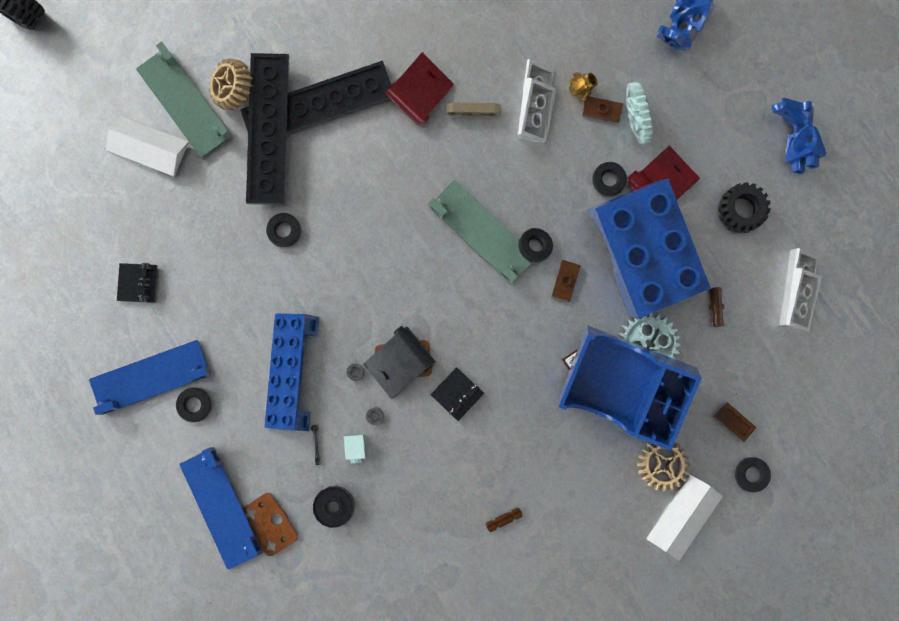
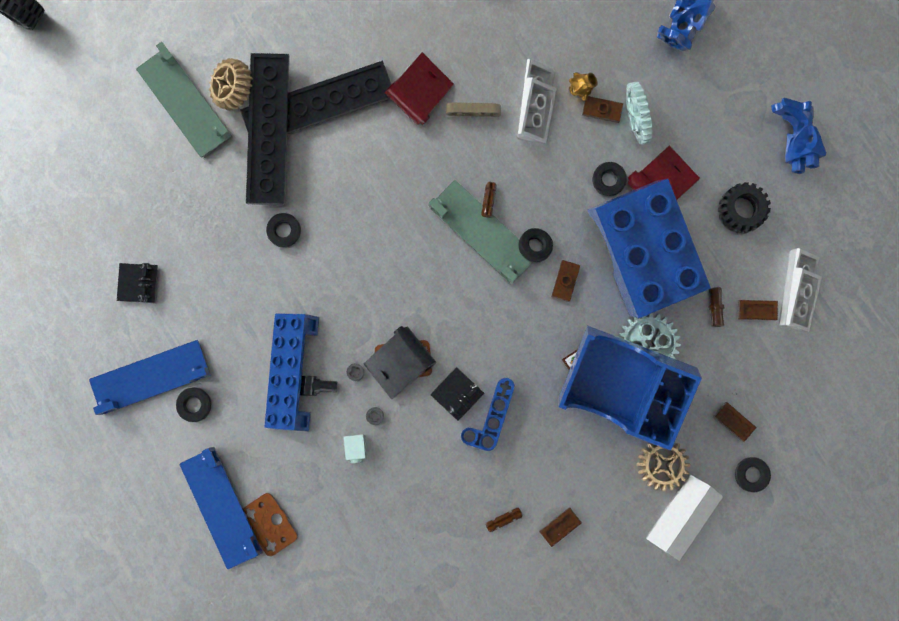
white slope [106,116,189,177] -> none
black hinge [311,425,320,465] -> none
black wheel [313,486,355,528] -> none
none -> black pin [300,376,337,396]
none -> blue beam [461,378,514,451]
none -> reddish brown axle [481,182,497,218]
none -> reddish brown plate [539,507,582,547]
none -> reddish brown tile [738,300,778,321]

